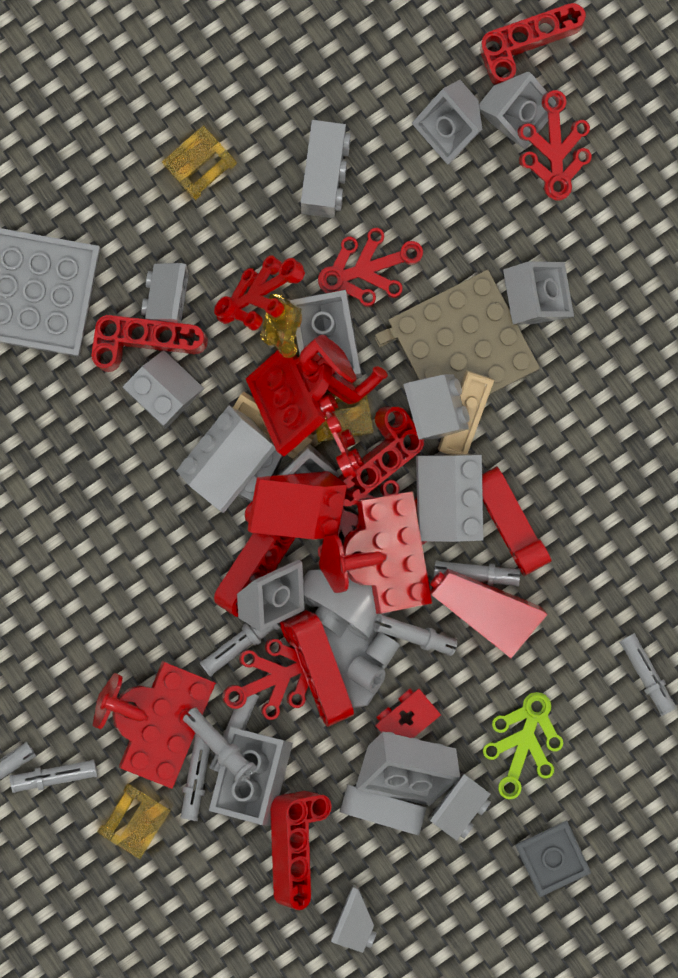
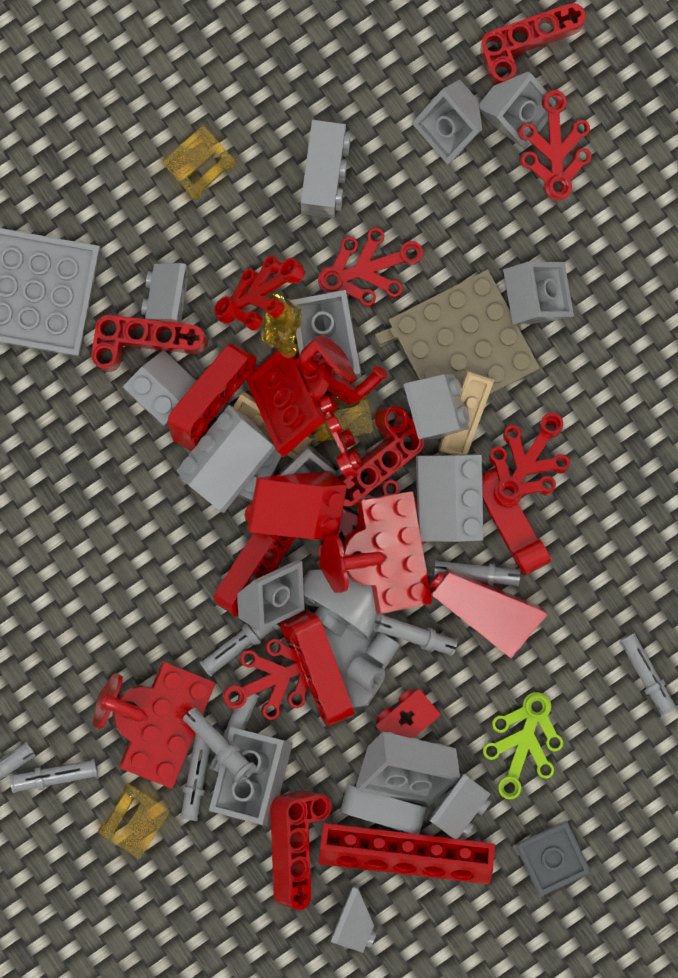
none -> red beam [167,344,257,452]
none -> red brick [319,823,495,885]
none -> red plant [489,413,570,506]

